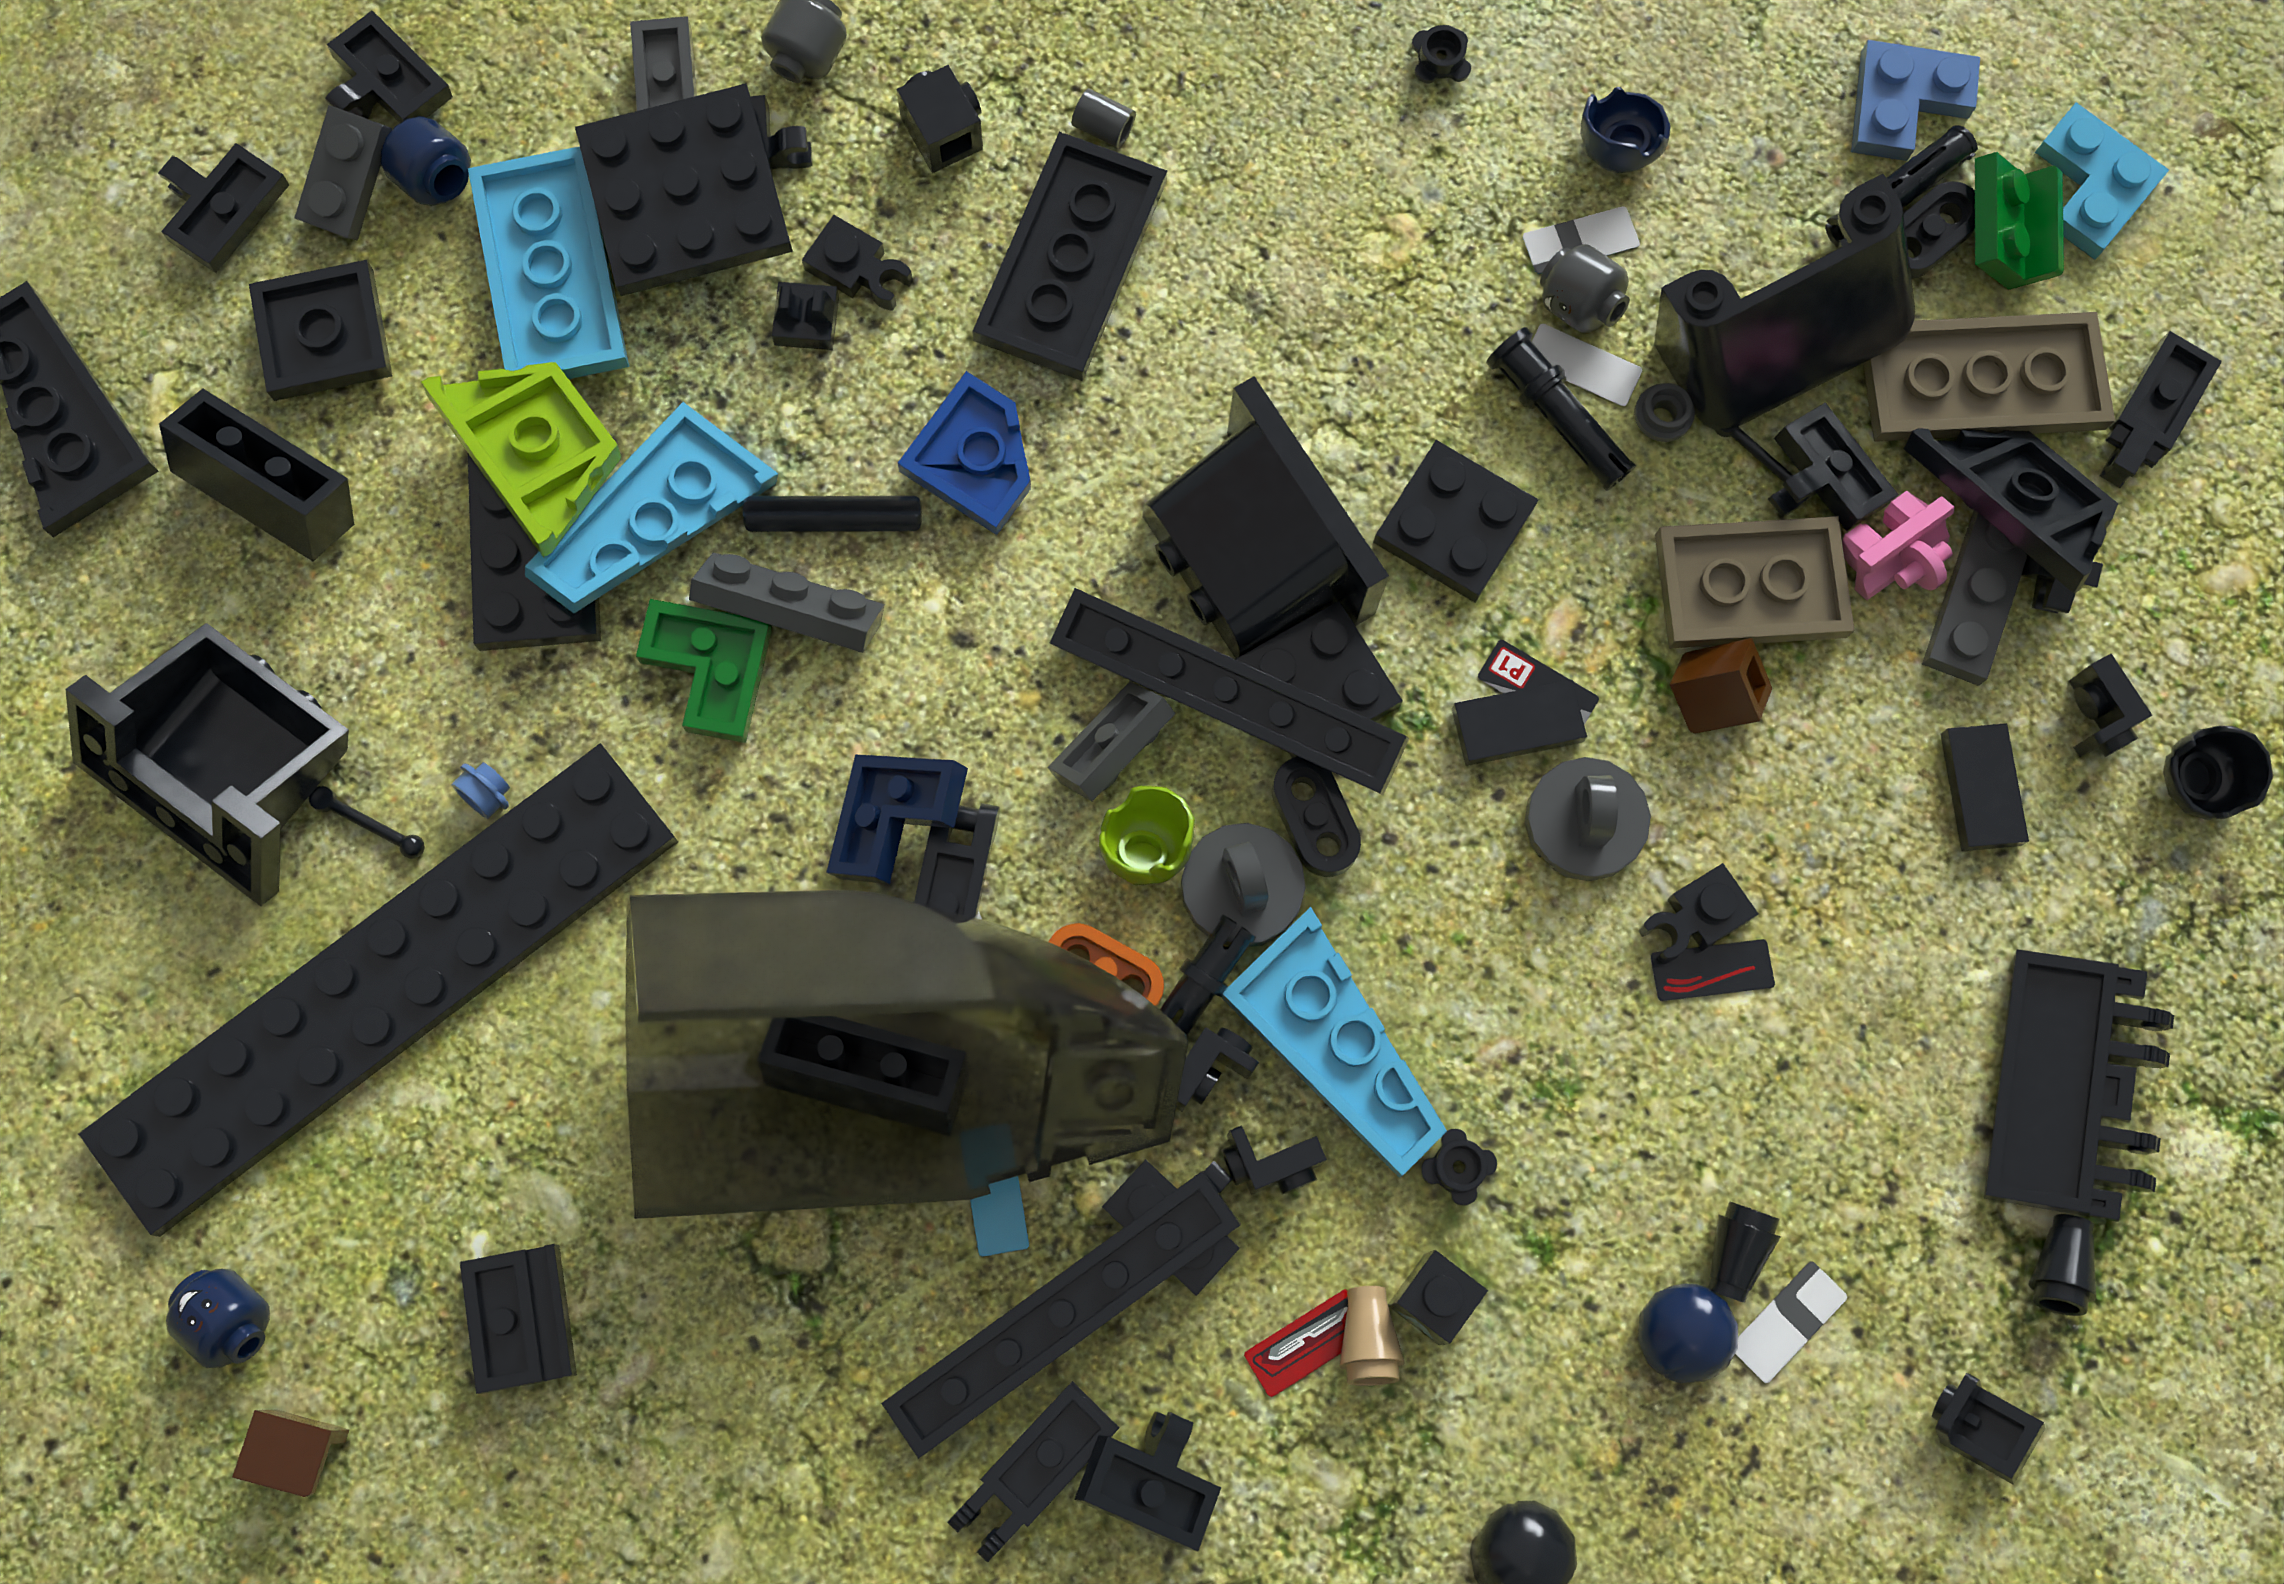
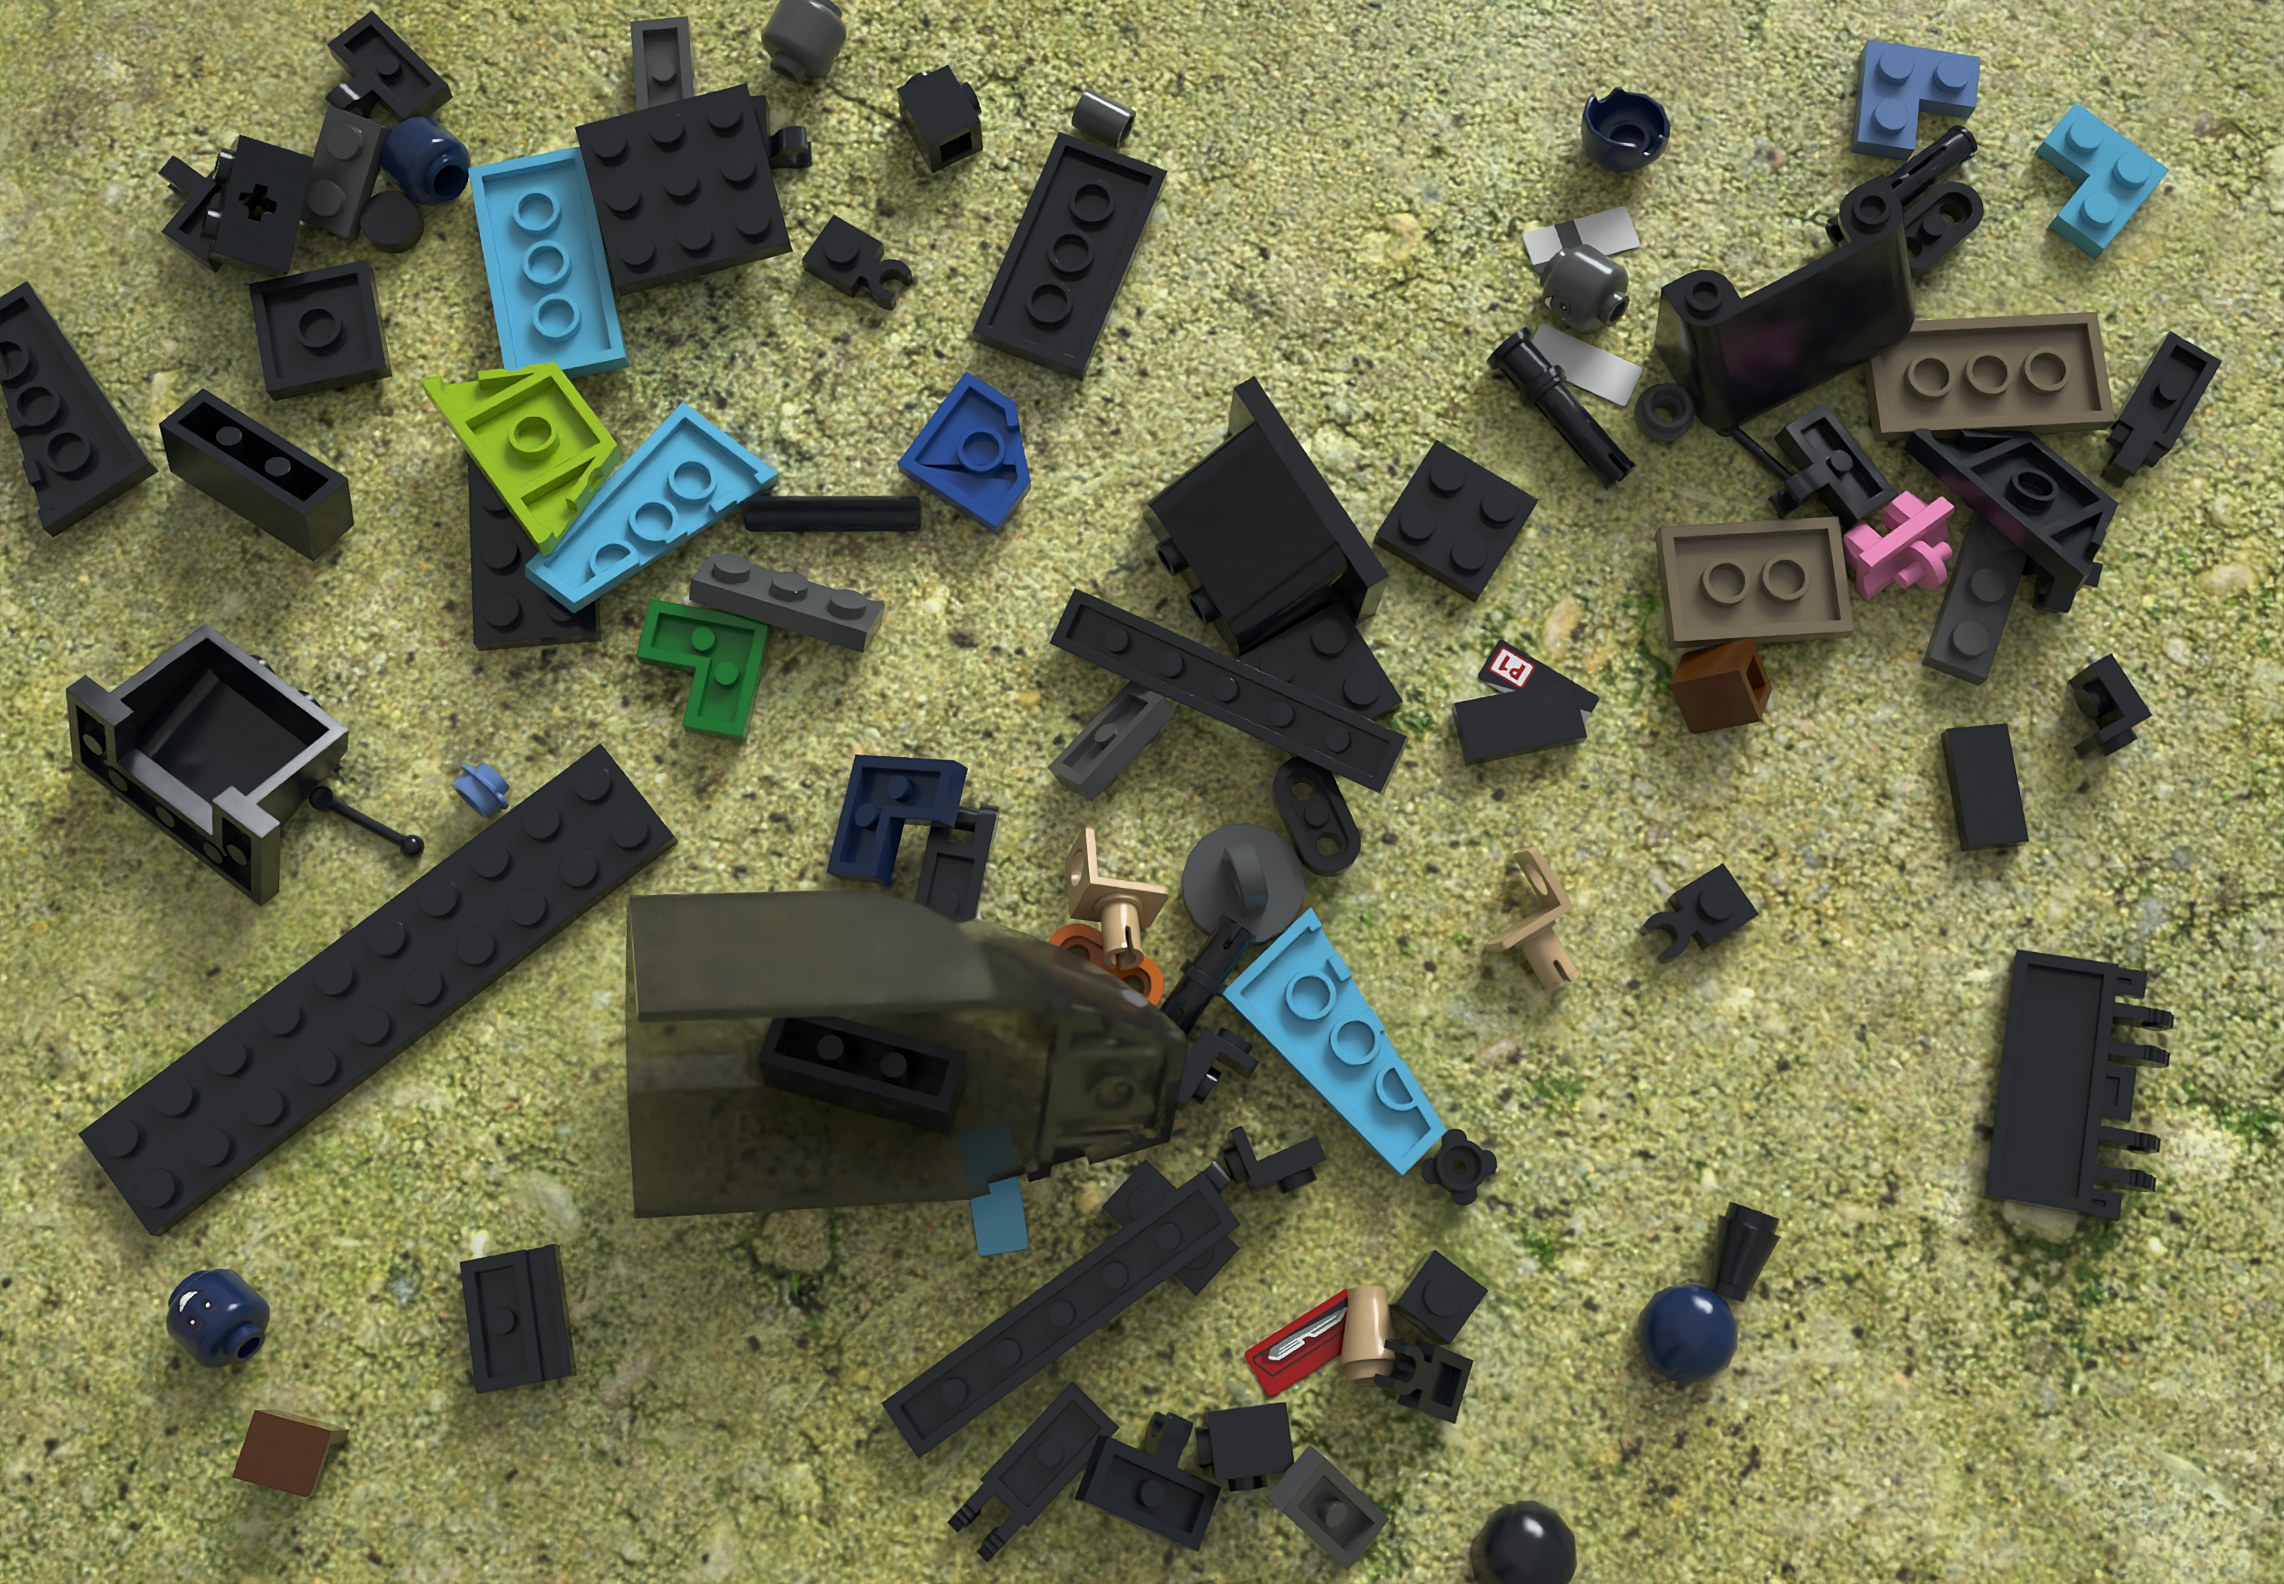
black tile [772,282,839,350] -> none
lime hair [1099,785,1195,886] -> none
black plate [1412,25,1471,84] -> none
dark grey tile [1525,757,1651,881] -> none
black sticker [1650,939,1775,1001] -> none
white sticker [1735,1262,1847,1383] -> none
black bracket [1932,1373,2045,1485] -> none
green bracket [1975,152,2064,290] -> none
black cone [2028,1214,2096,1316] -> none
black hair [2163,726,2274,820] -> none
none -> black brick [200,135,314,278]
none -> black tile [360,191,424,254]
none -> tan bracket [1066,827,1169,970]
none -> black brick [1194,1402,1294,1492]
none -> dark grey plate [1266,1445,1389,1571]
none -> black plate [1373,1338,1474,1424]
none -> tan bracket [1483,846,1581,994]

